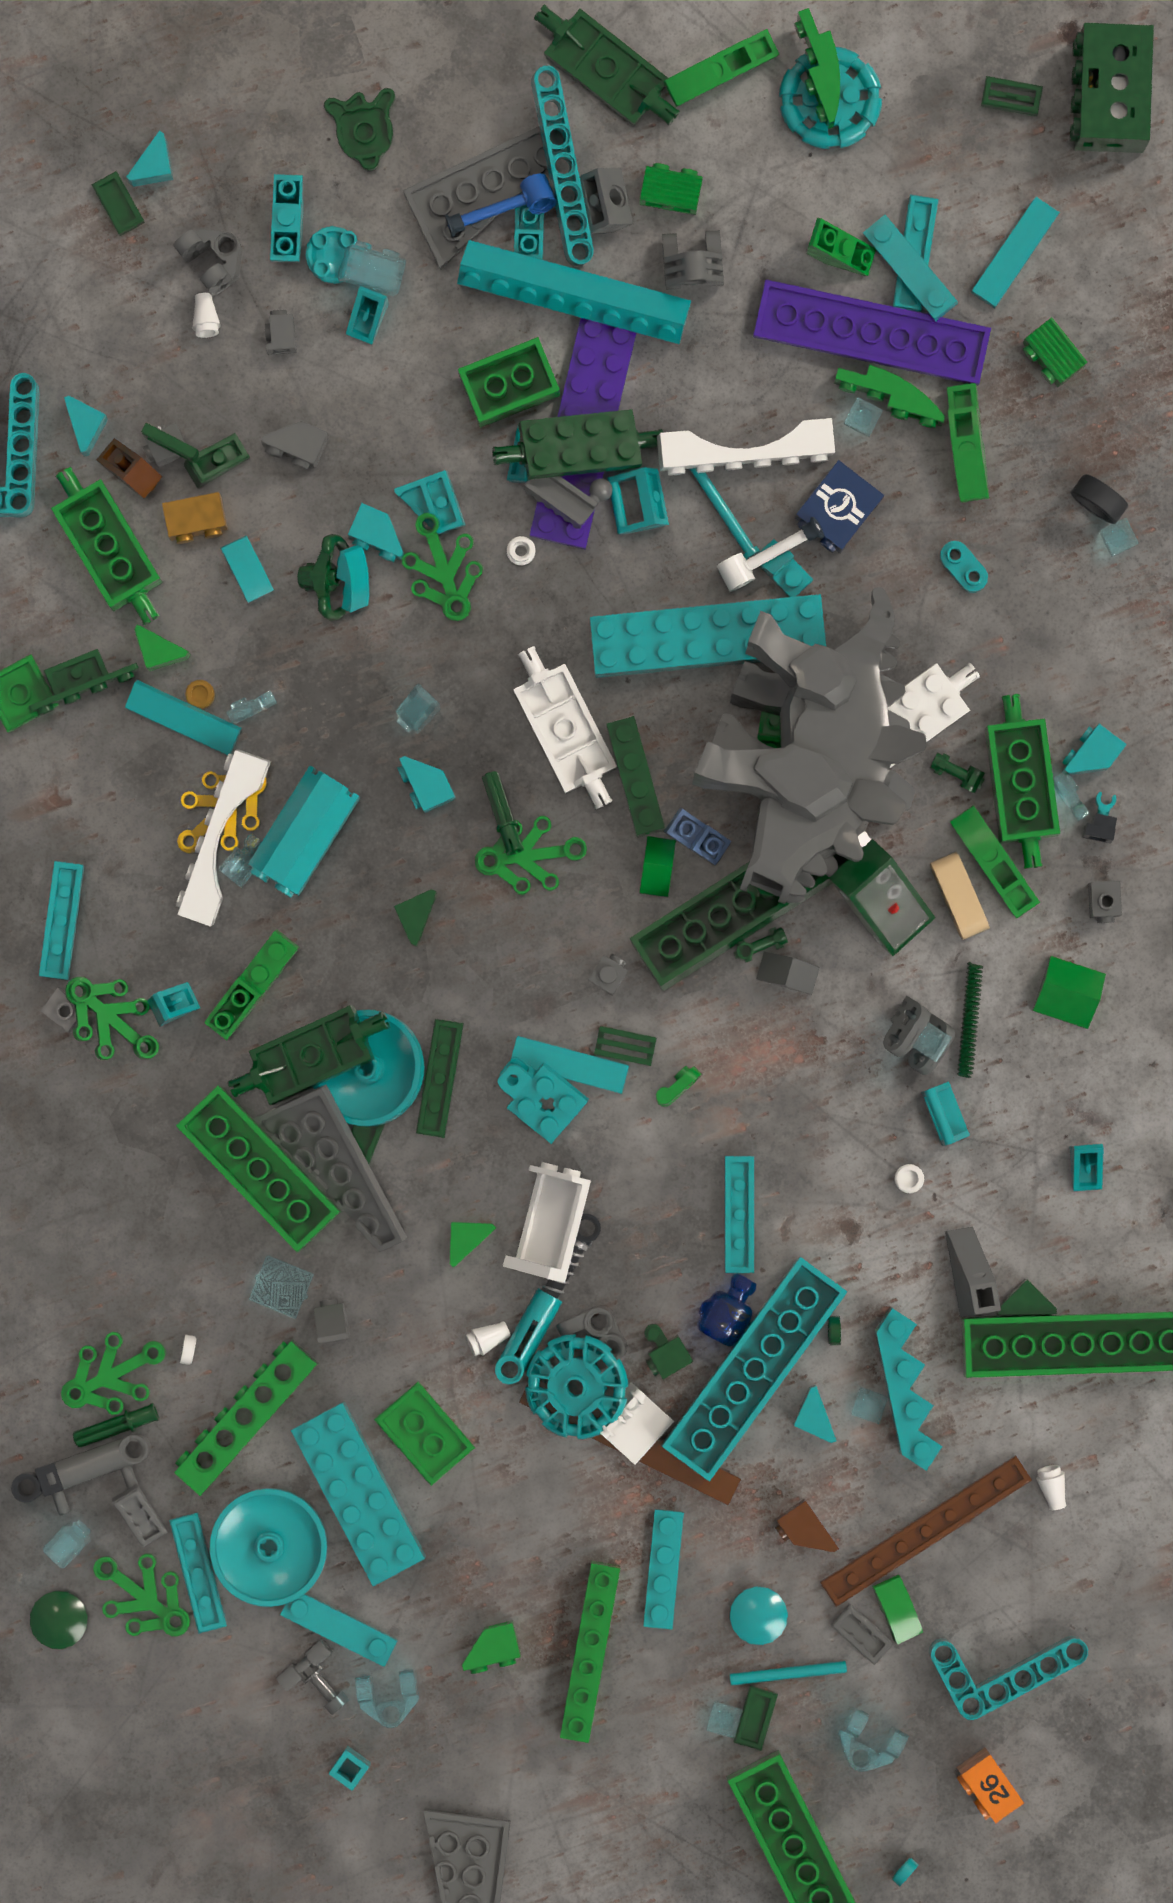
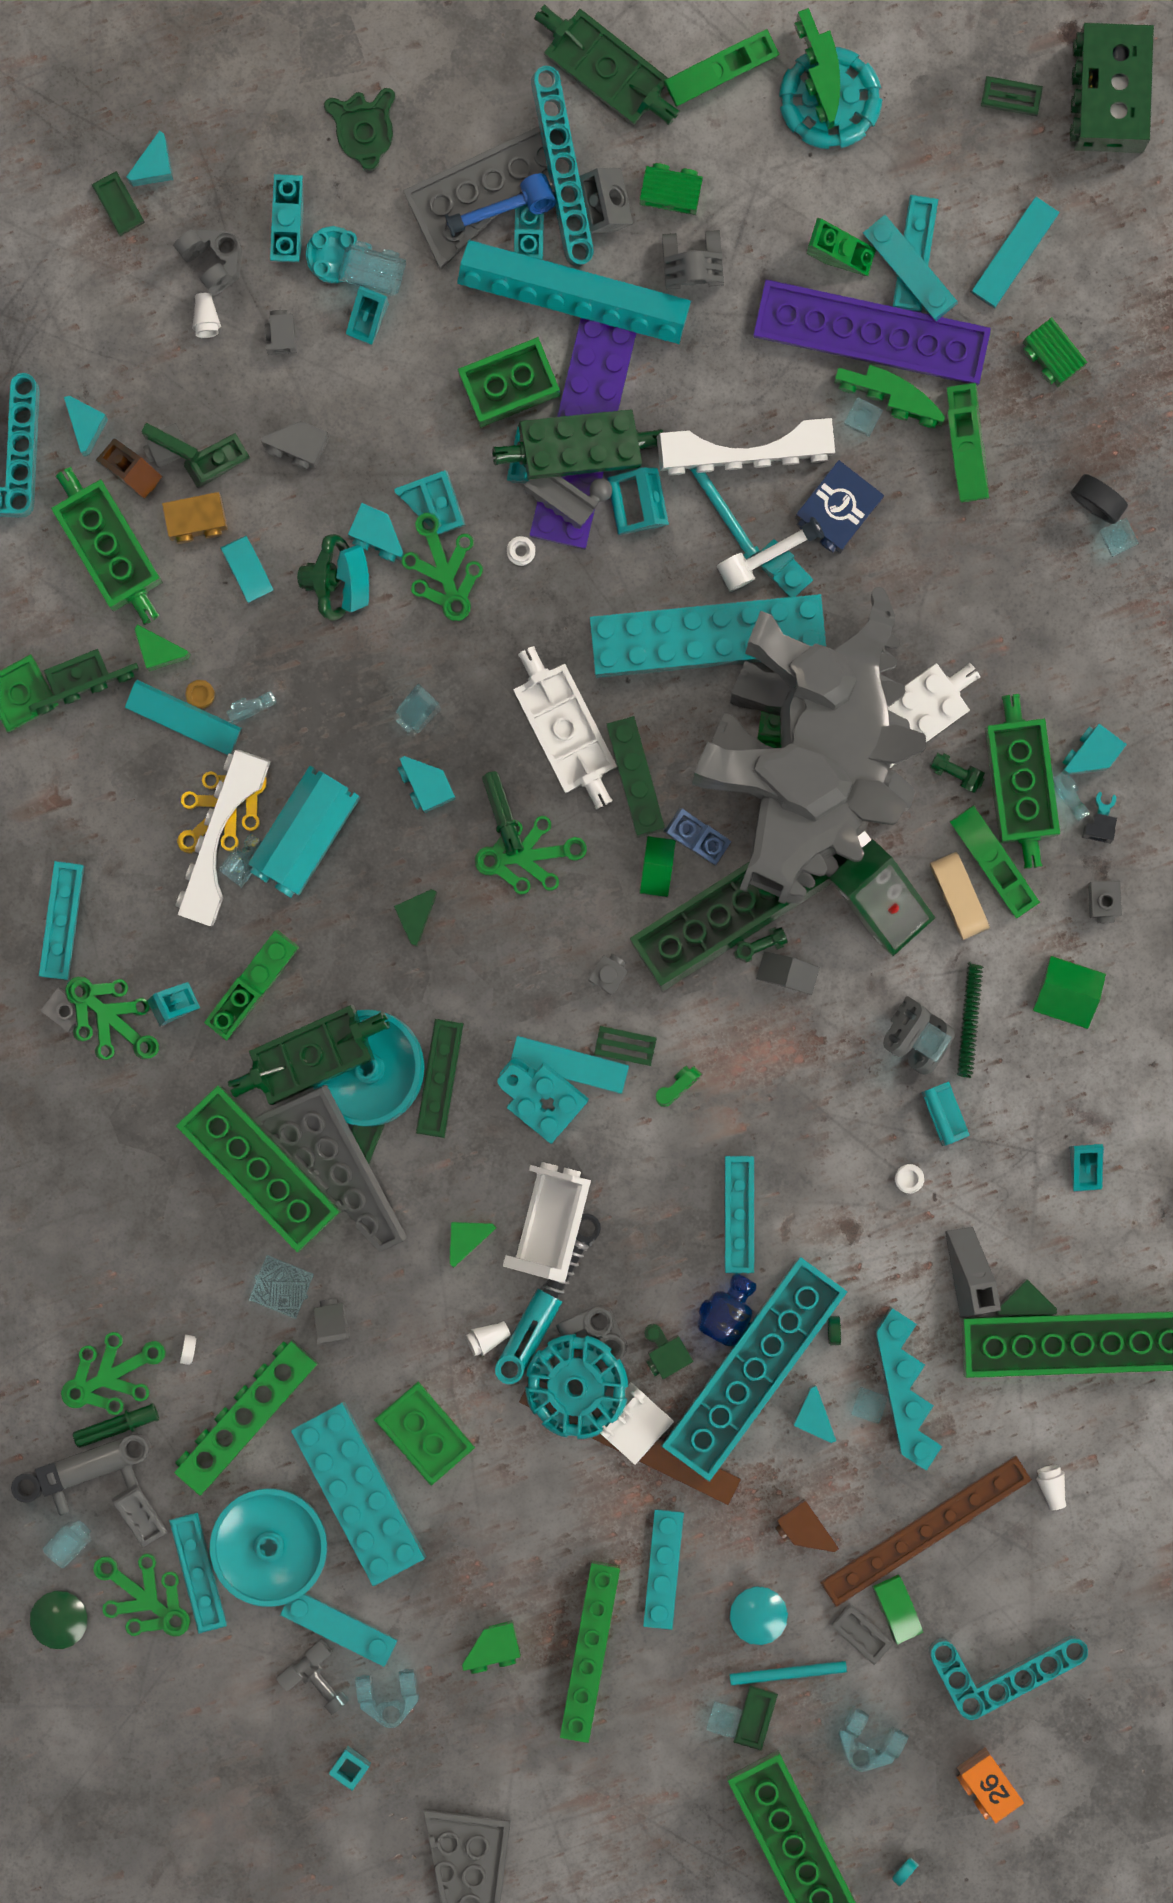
teal plate [940,541,988,593] -> none

